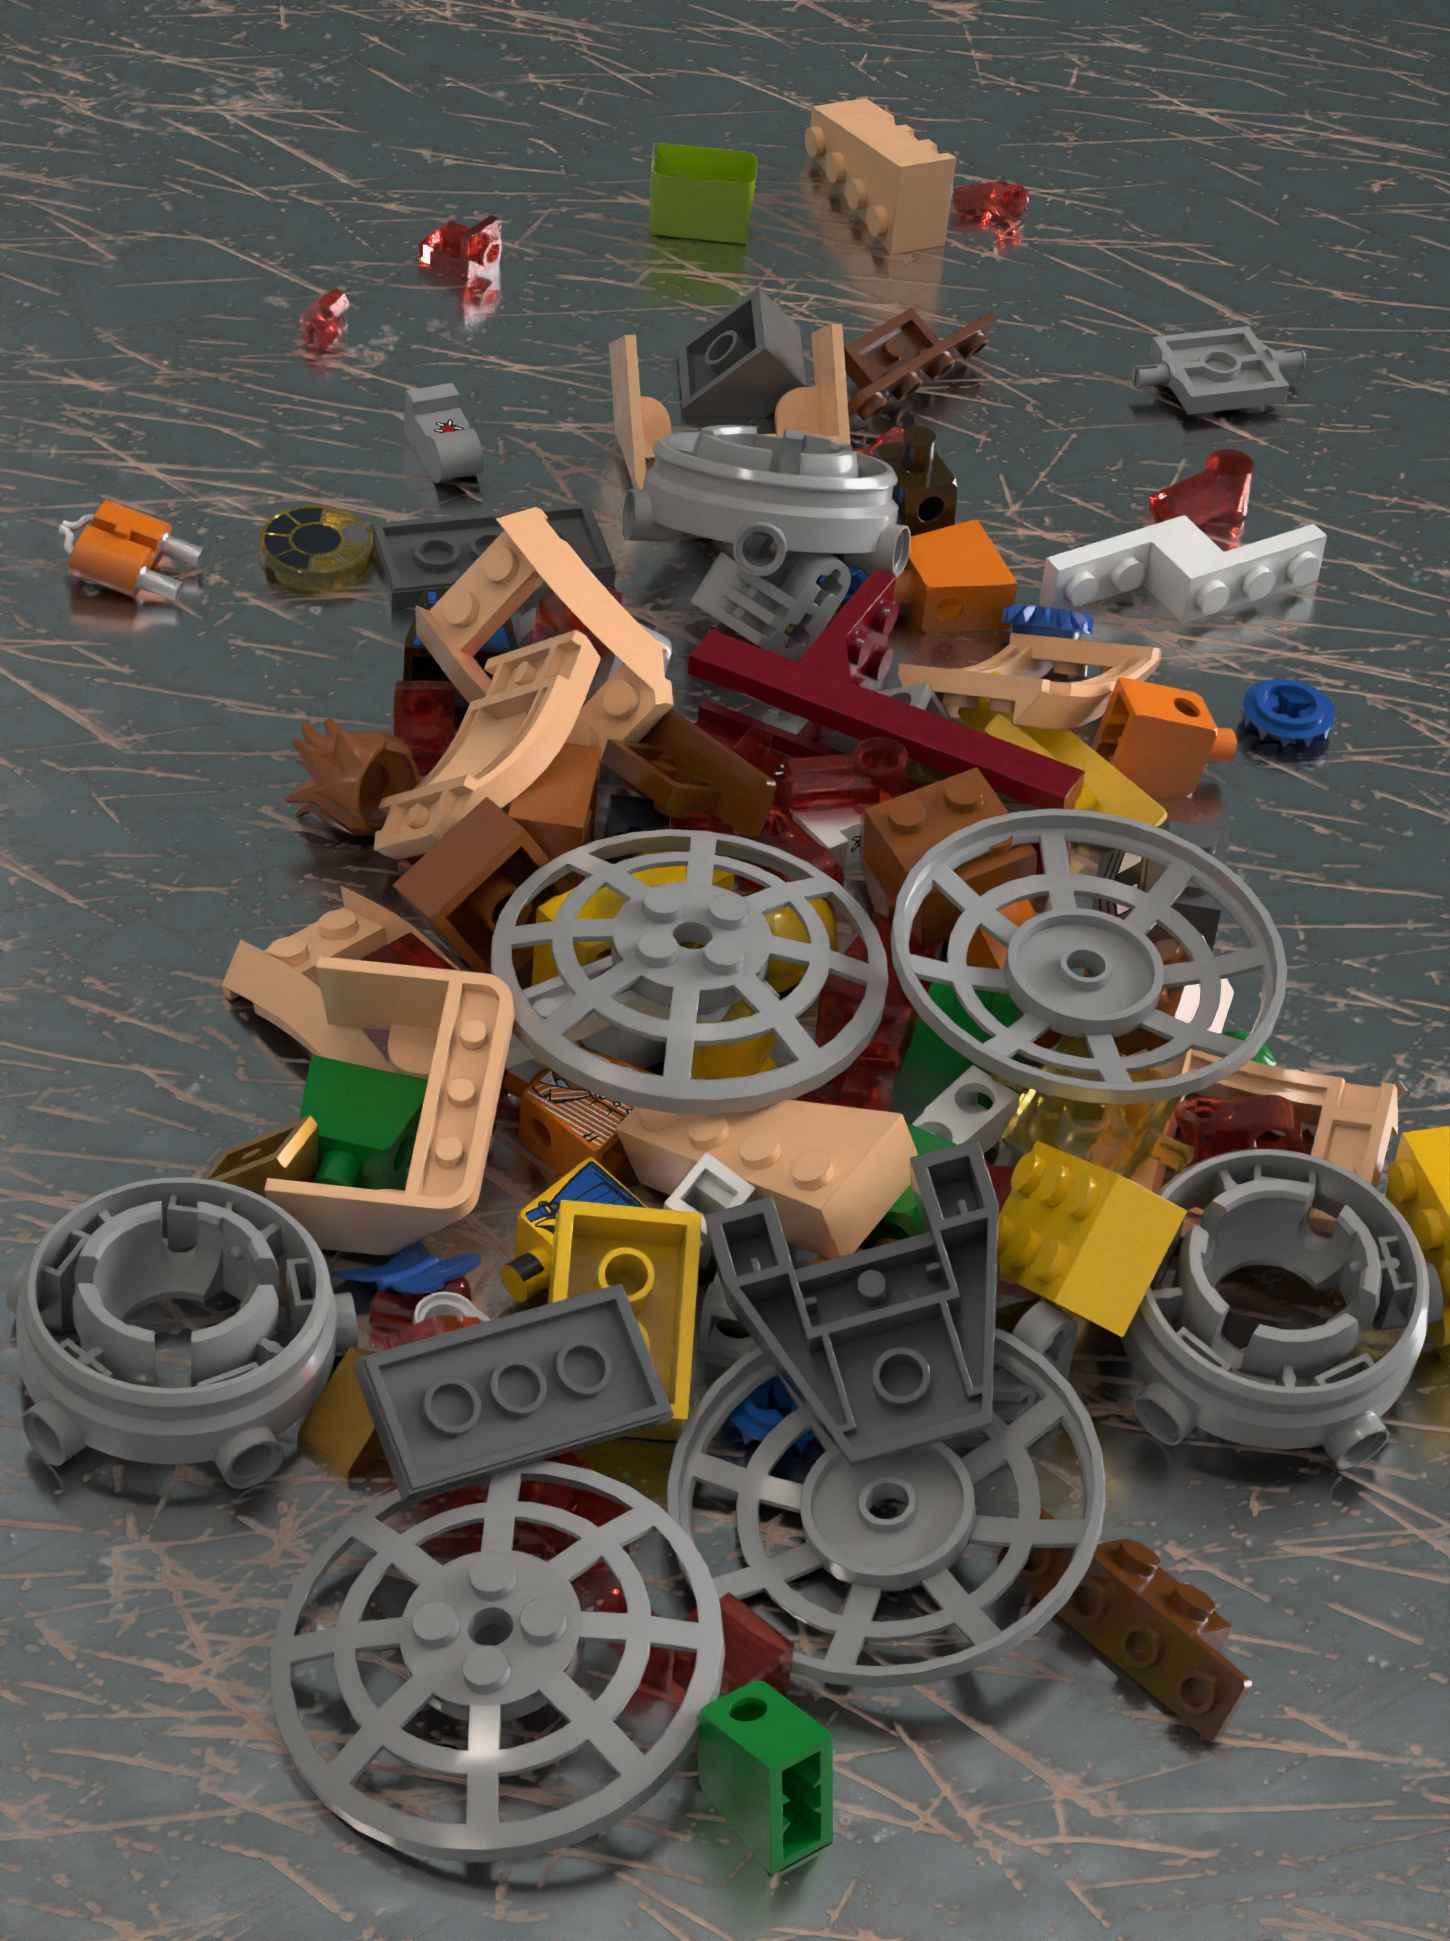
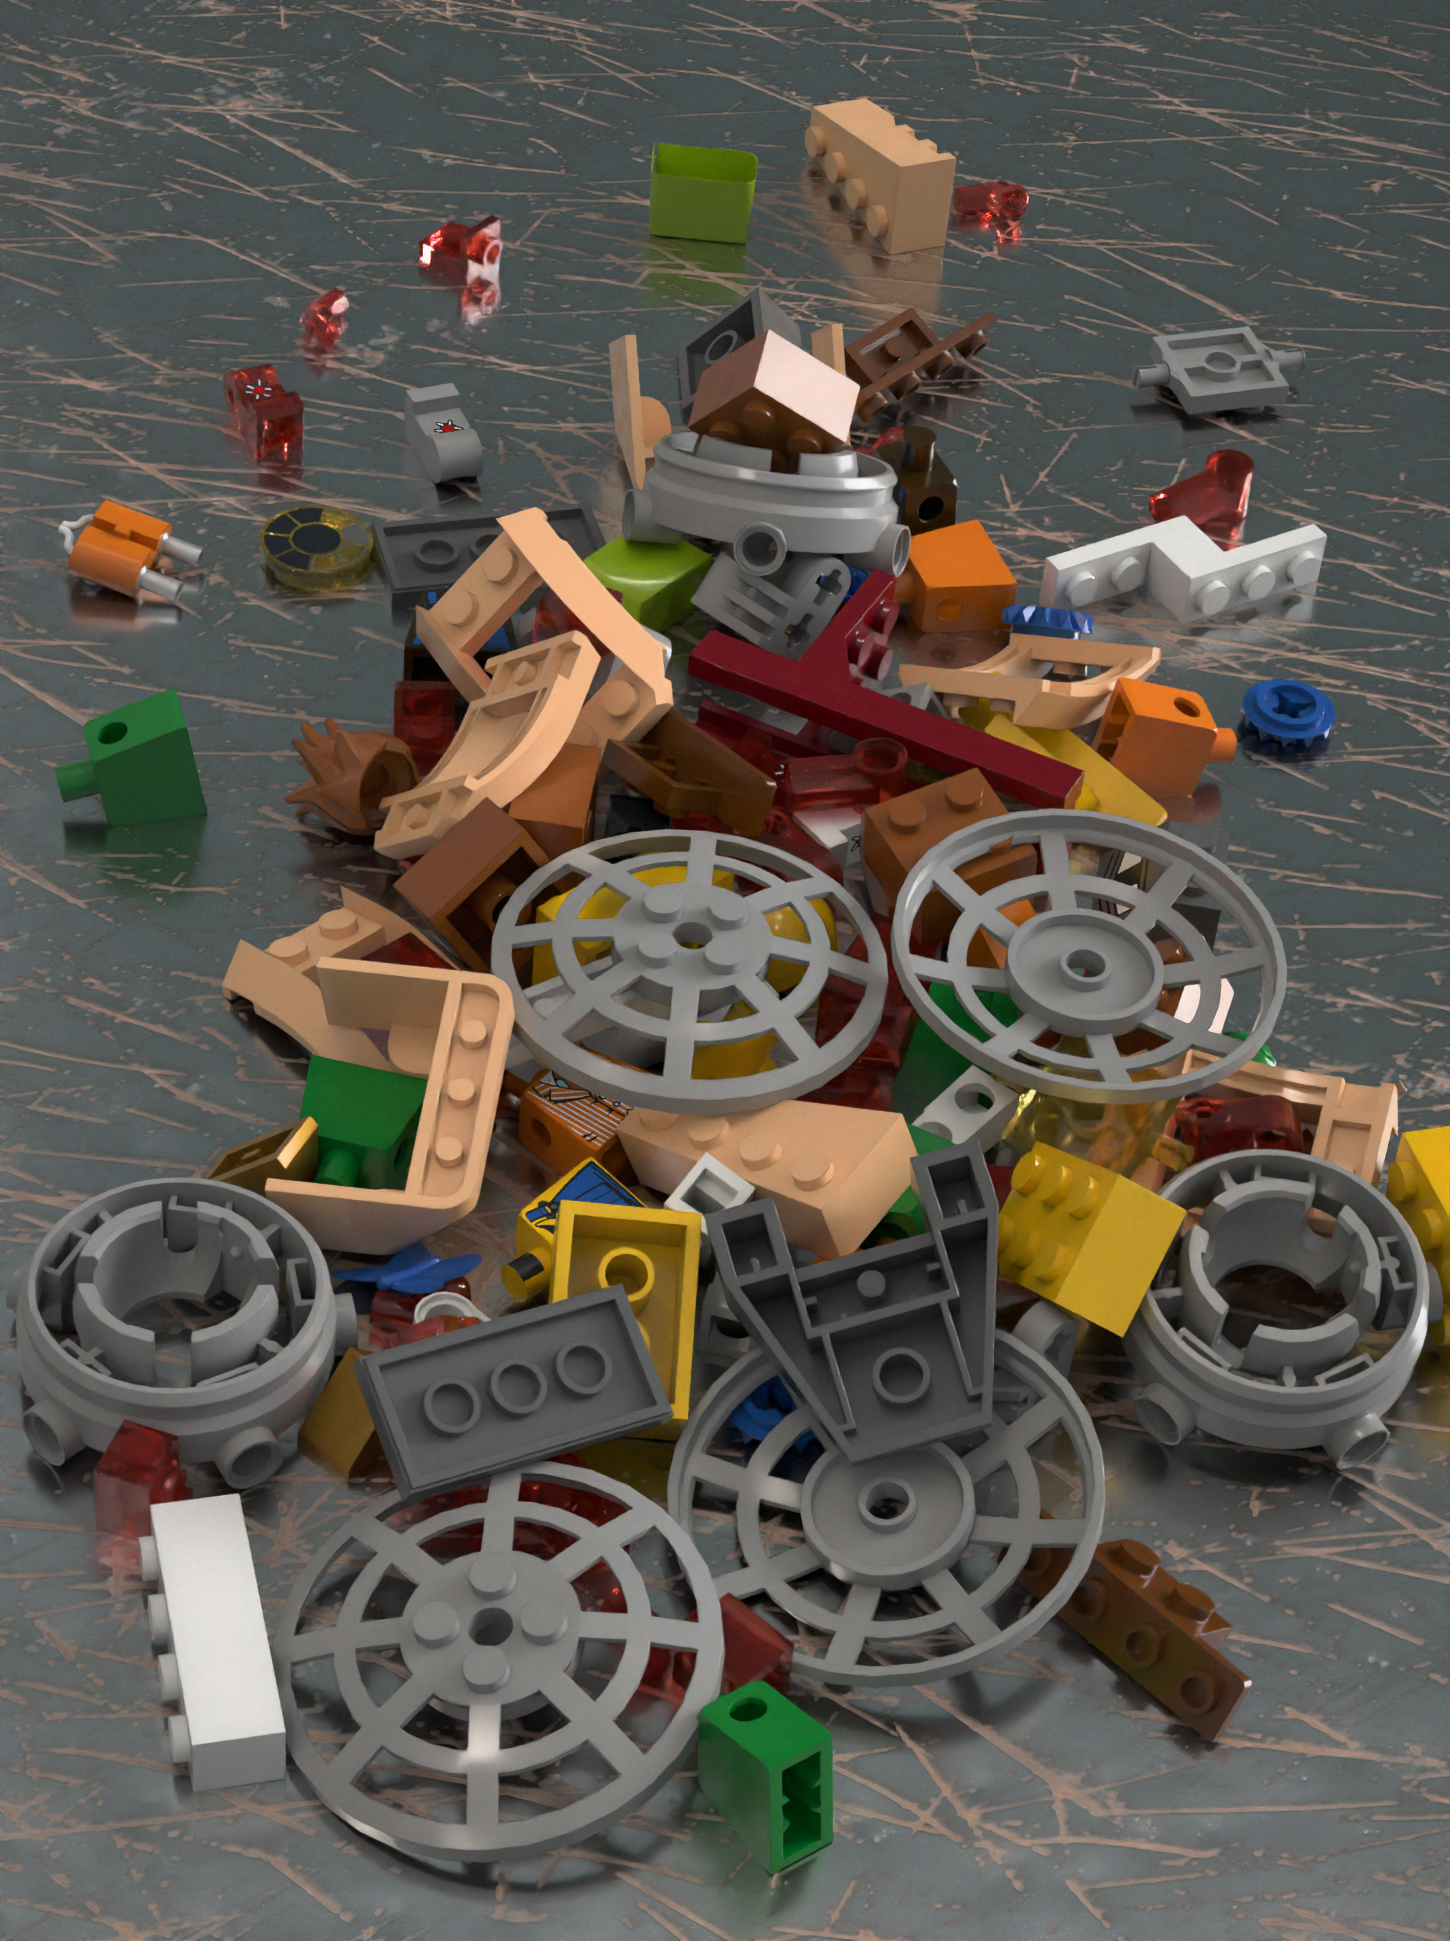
none -> green torso [54,688,207,826]
none -> clear red brick [93,1419,193,1542]
none -> white brick [138,1493,286,1792]
none -> clear red leg [222,363,304,458]
none -> lime piece [583,534,712,633]
none -> dark orange brick [687,329,860,474]

